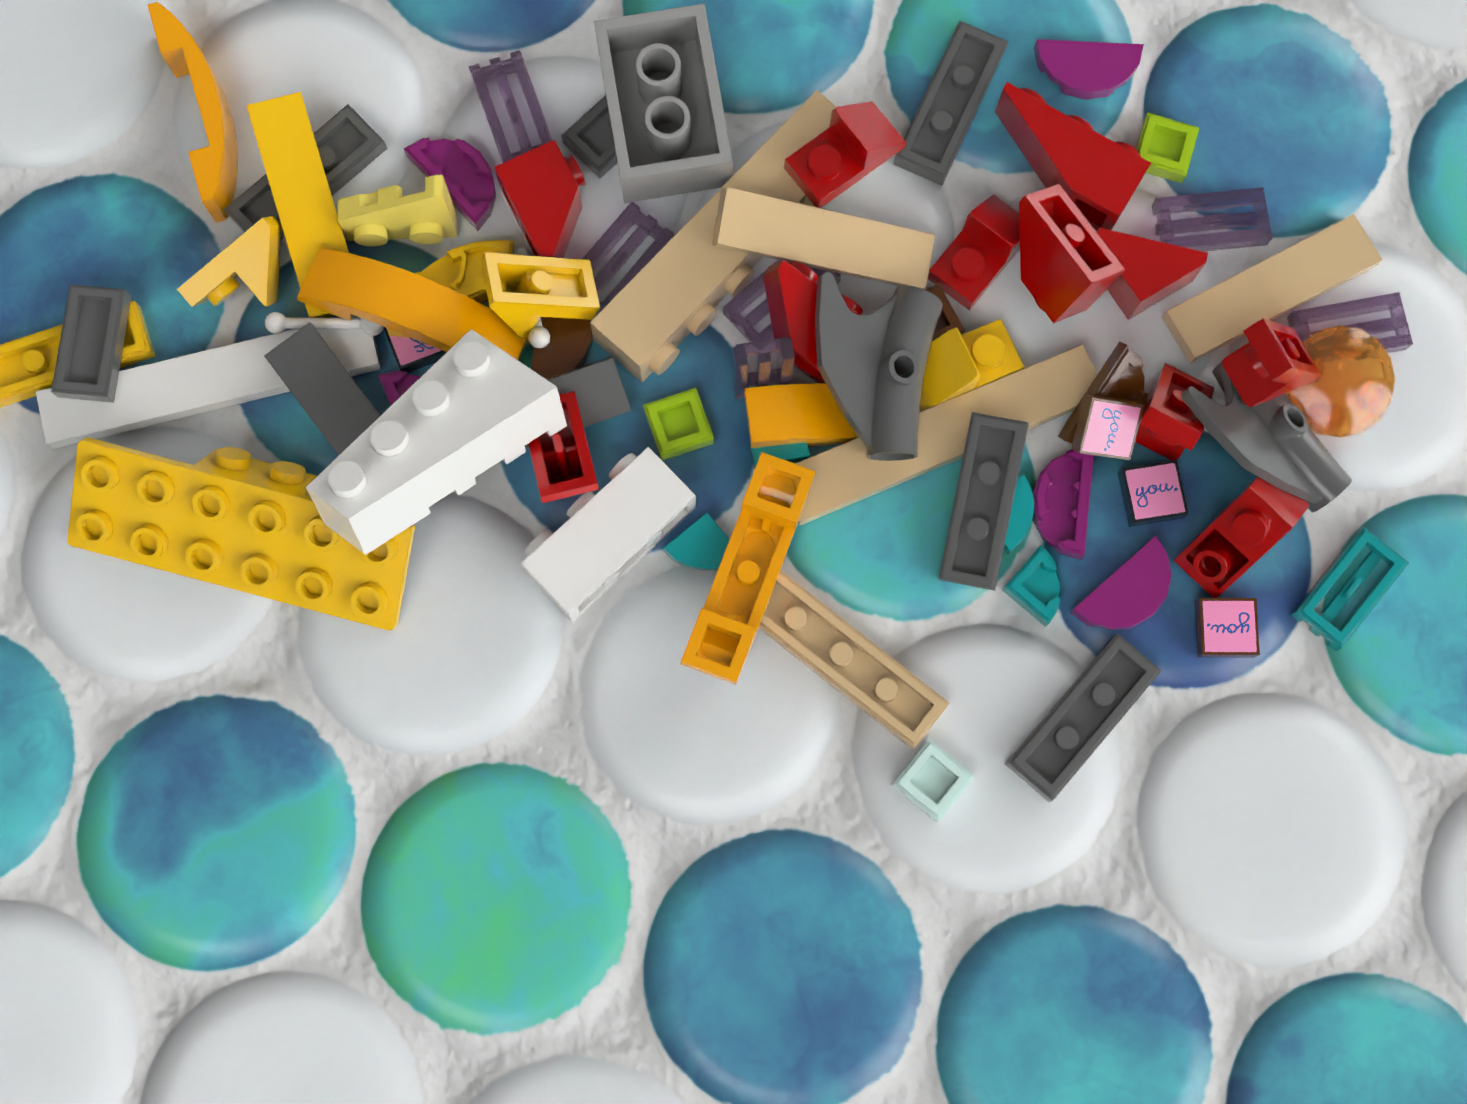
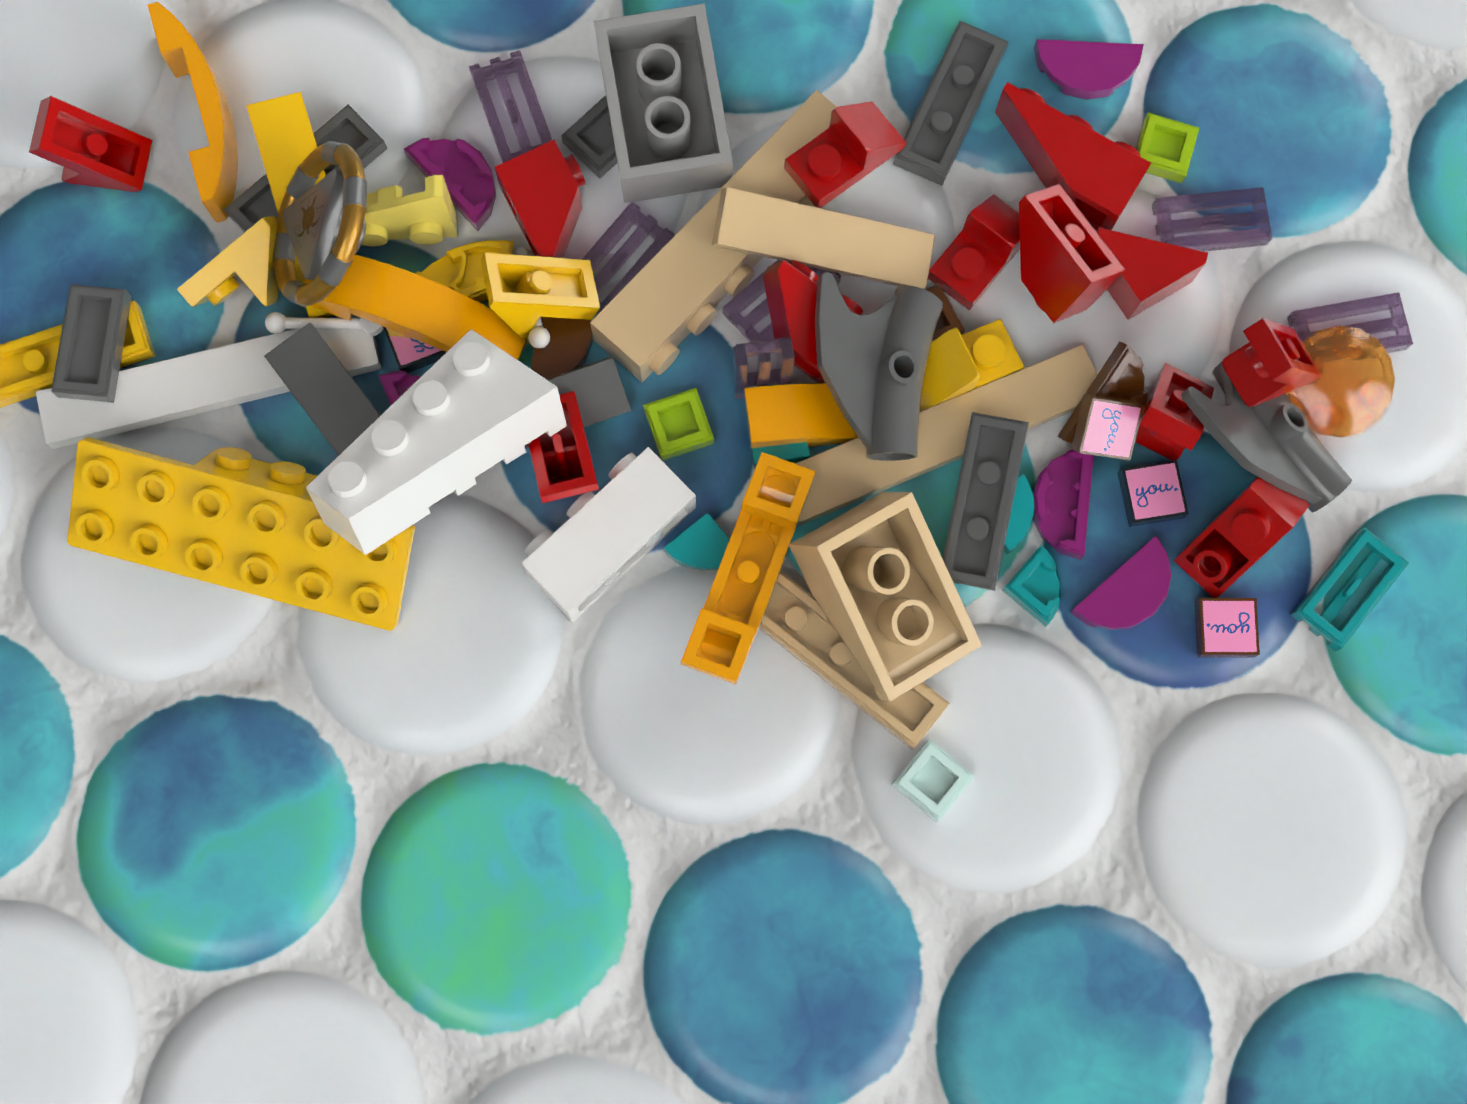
dark grey tile [1005,633,1162,802] -> none
tan tile [1162,214,1383,363] -> none
none -> red slope [29,96,153,193]
none -> dark grey piece [273,141,367,307]
none -> tan slope [789,492,982,702]

